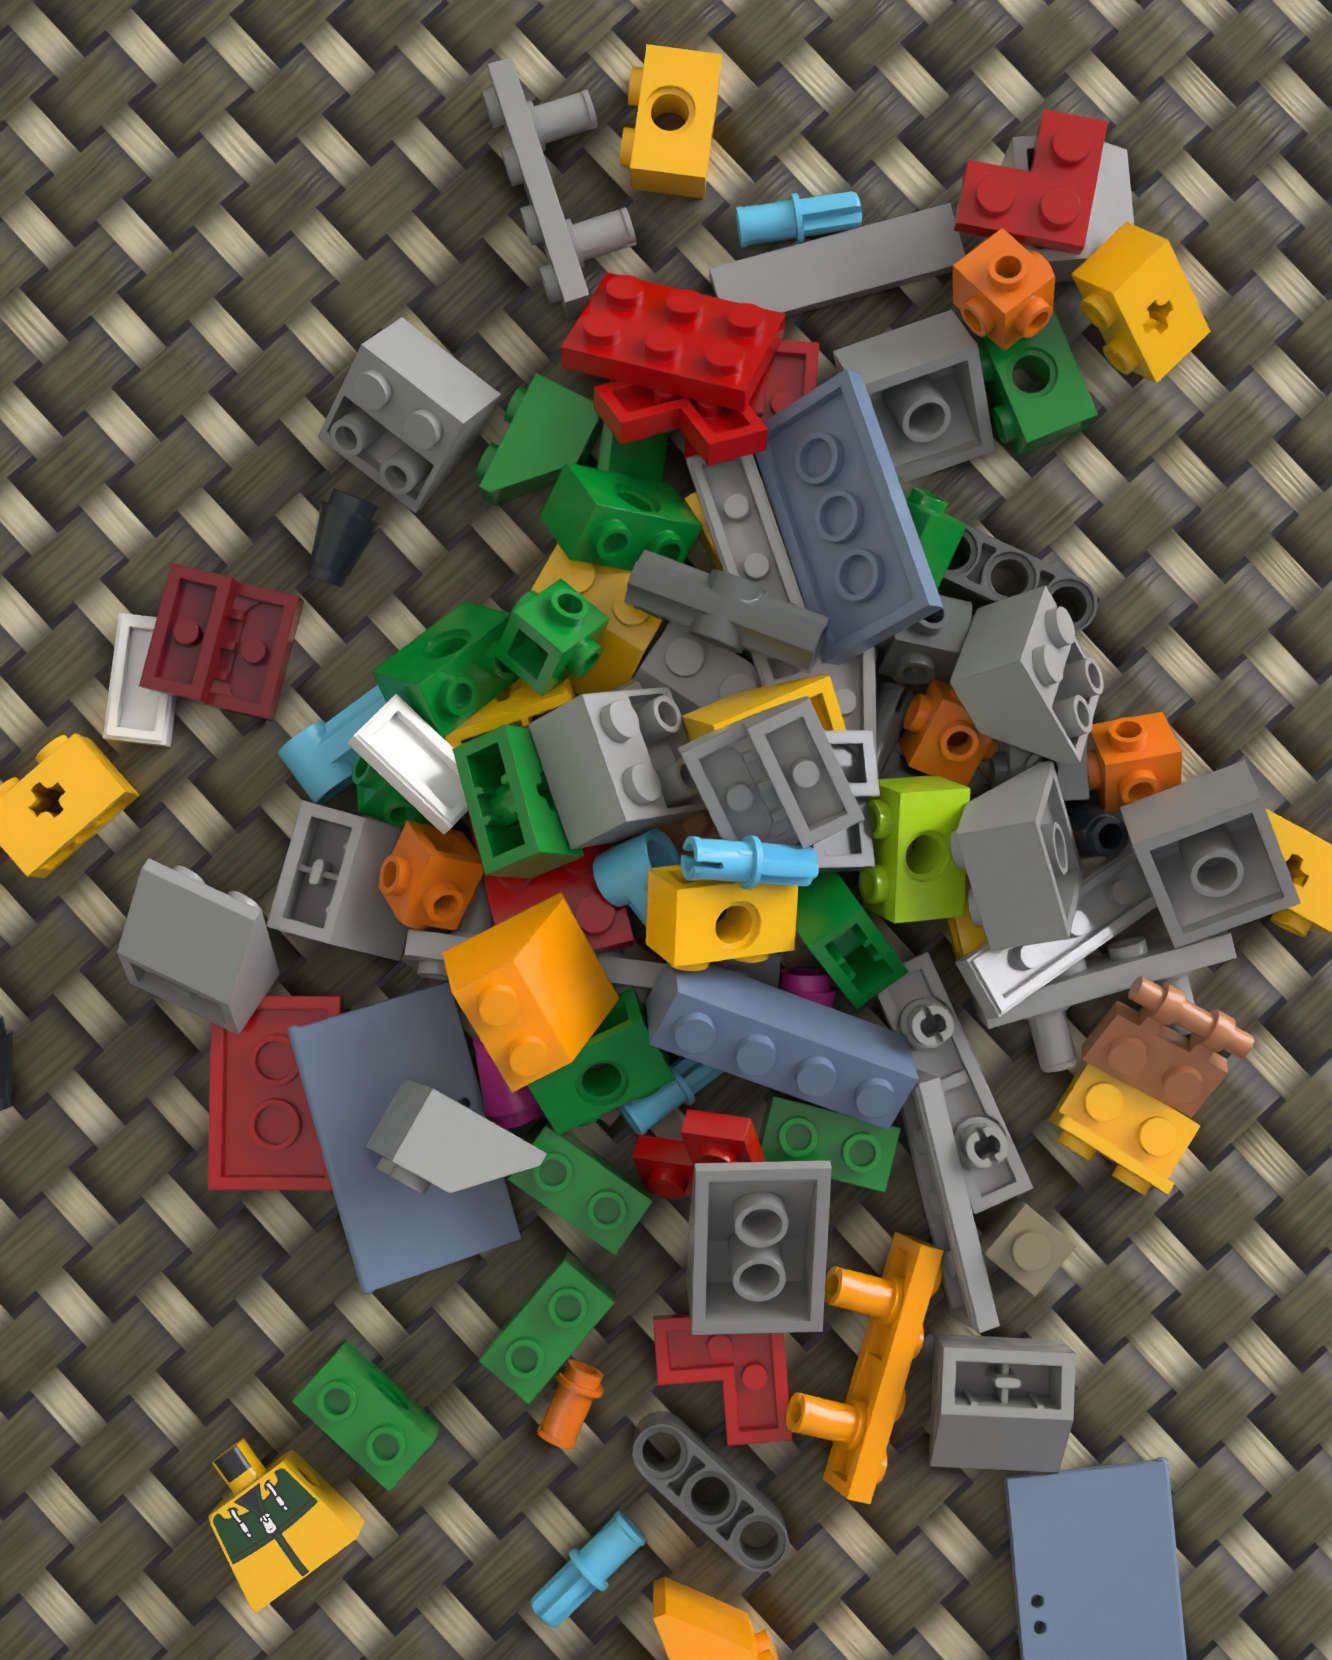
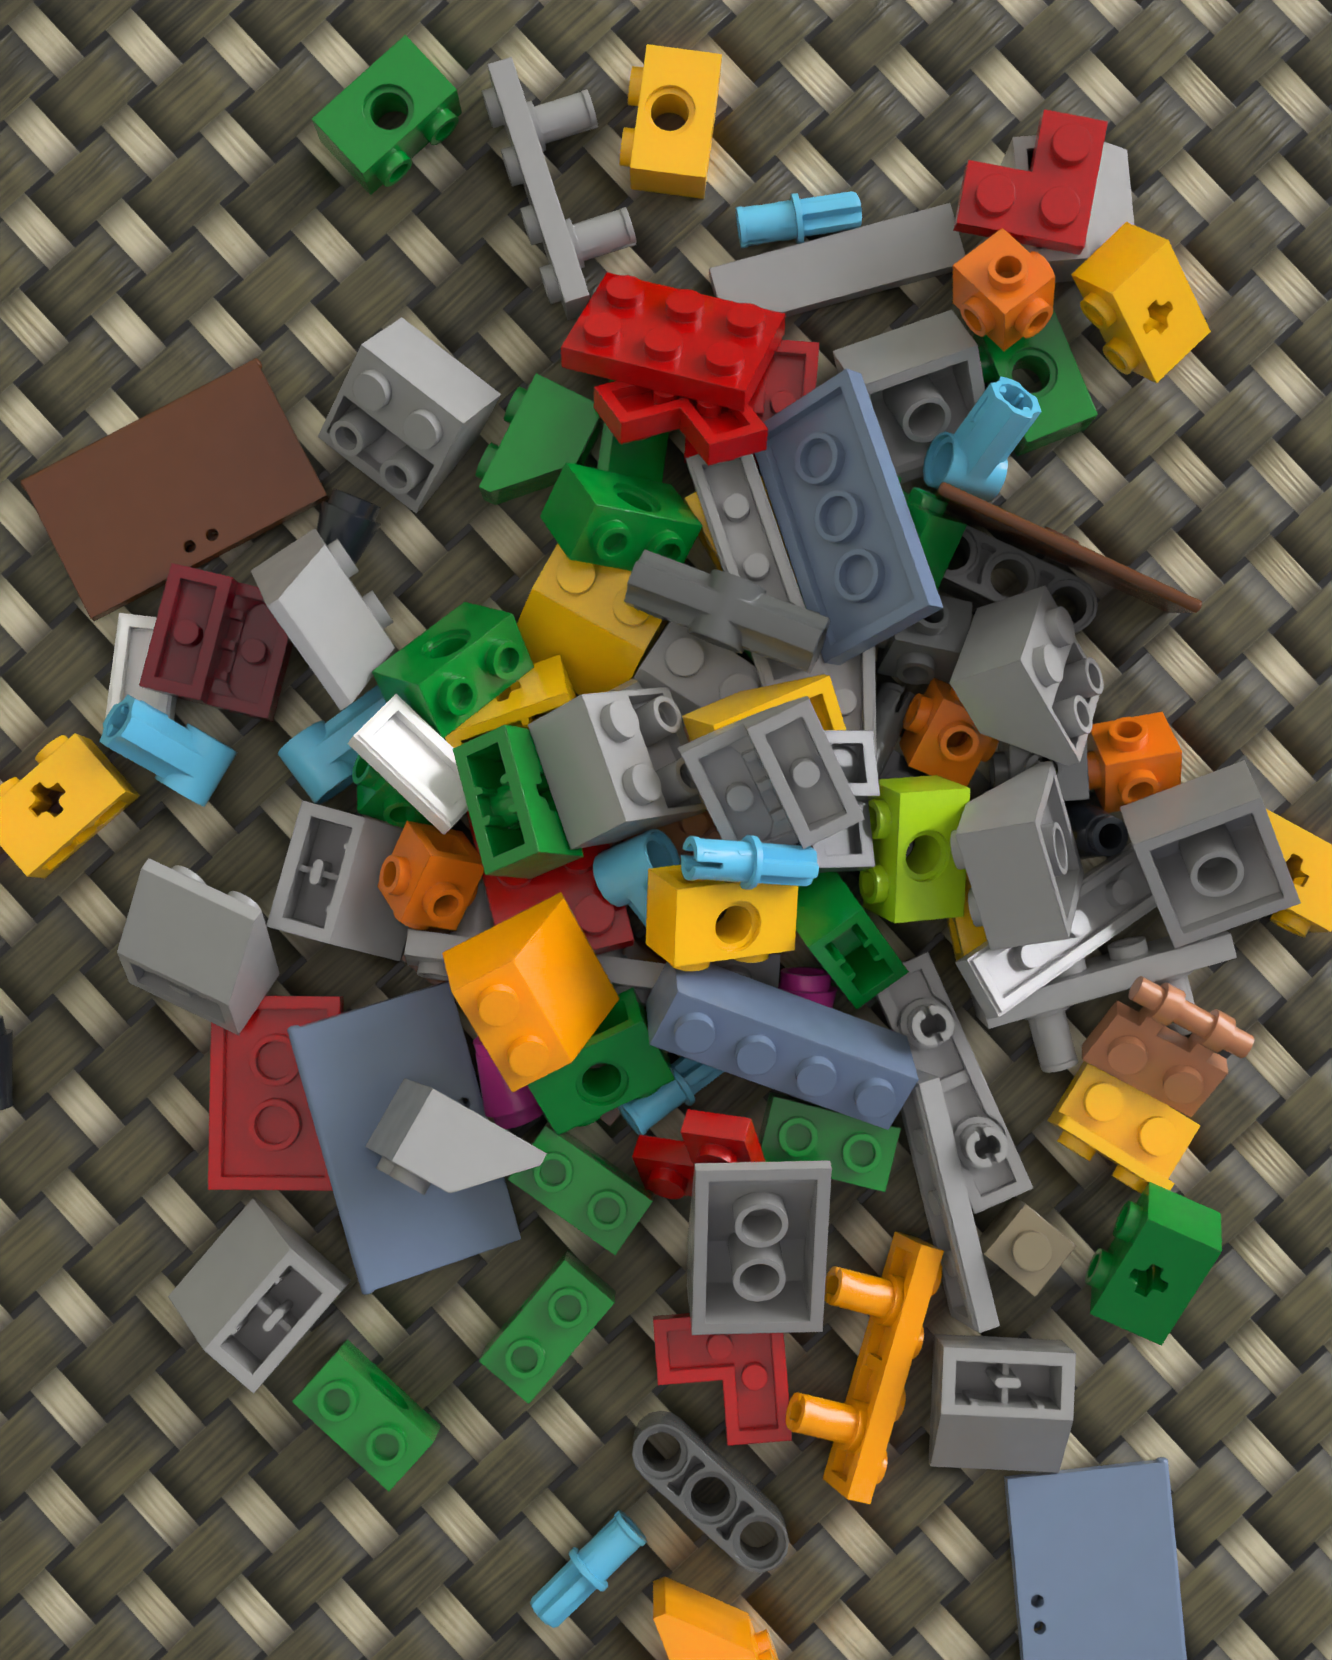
yellow torso [208,1438,365,1614] -> none
green brick [494,579,610,697] -> none
orange pin [537,1359,604,1449] -> none
none -> reddish brown container [20,358,329,622]
none -> medium azure piece [99,694,238,807]
none -> light grey slope [168,1197,351,1394]
none -> light grey slope [251,528,395,710]
none -> green brick [312,35,462,195]
none -> medium azure piece [923,376,1042,502]
none -> reddish brown container [934,482,1202,613]
none -> green brick [1085,1182,1222,1346]

